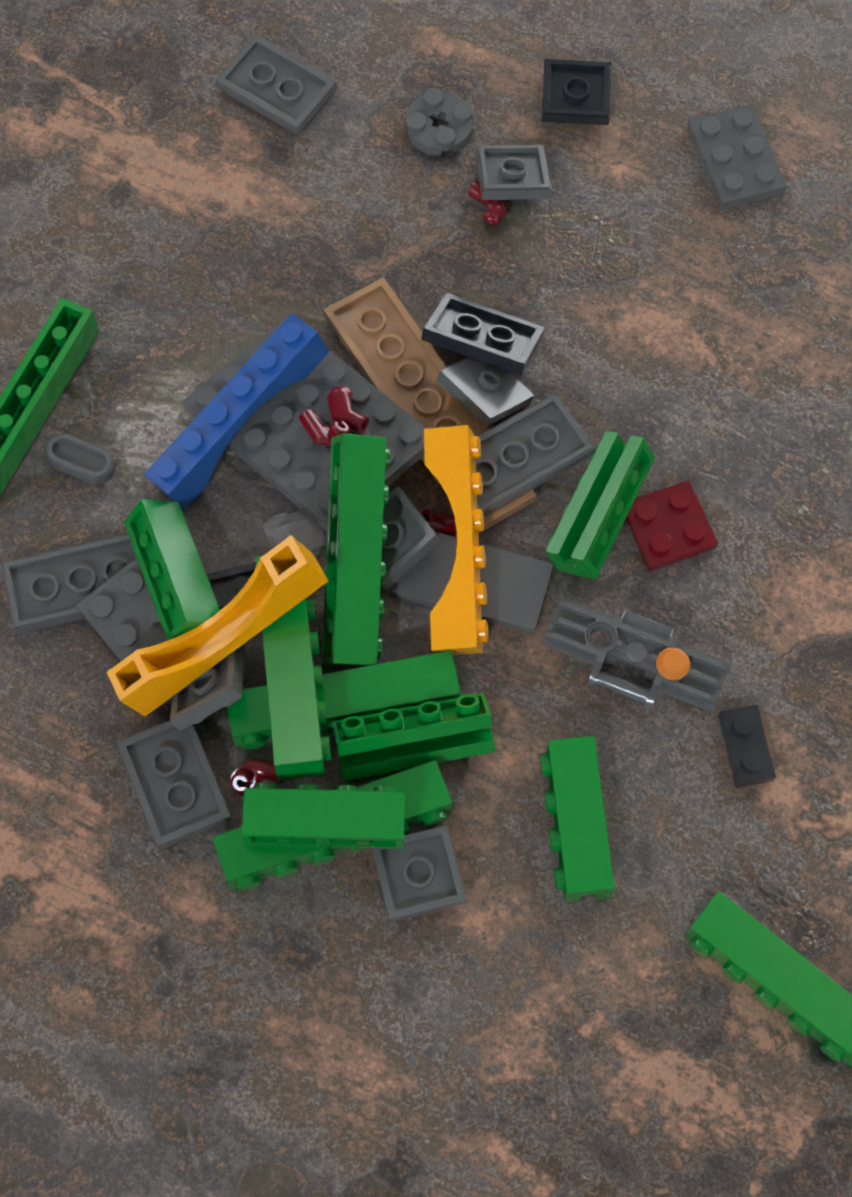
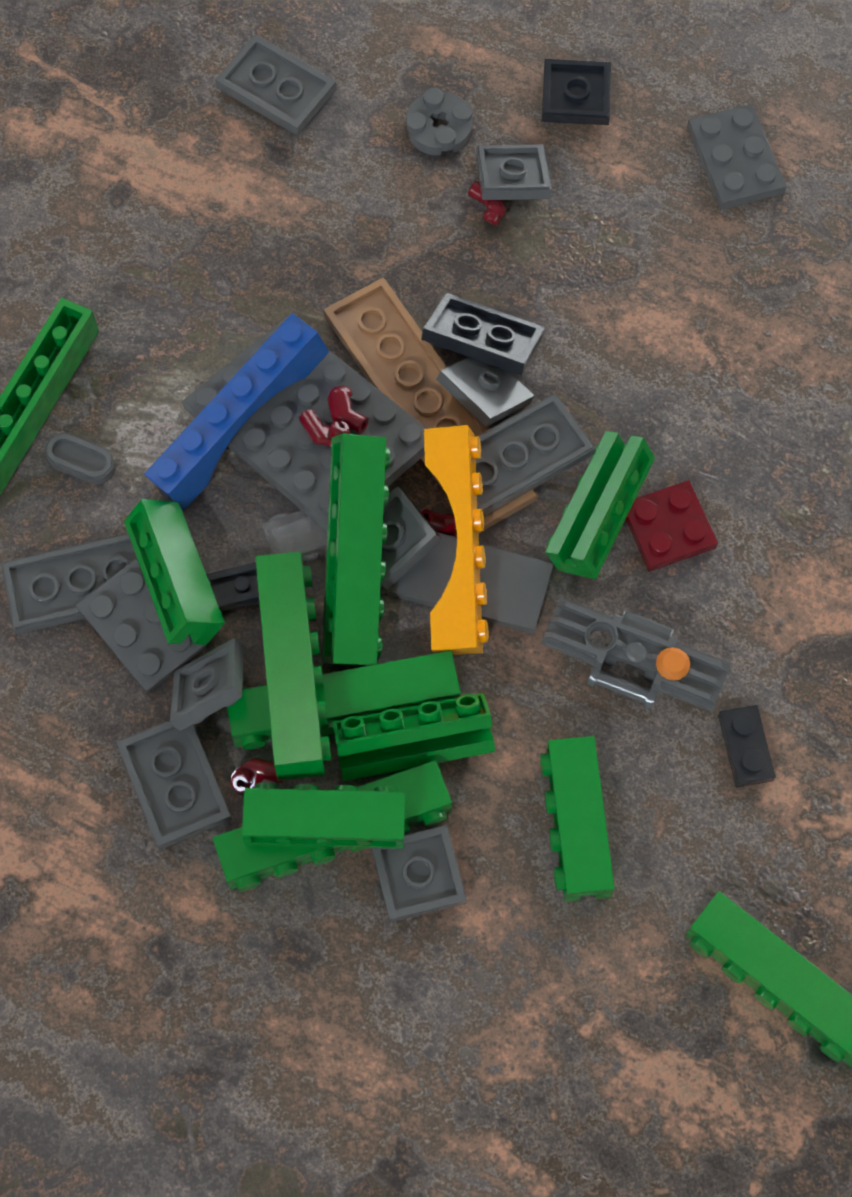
light orange arch [106,535,329,716] -> none

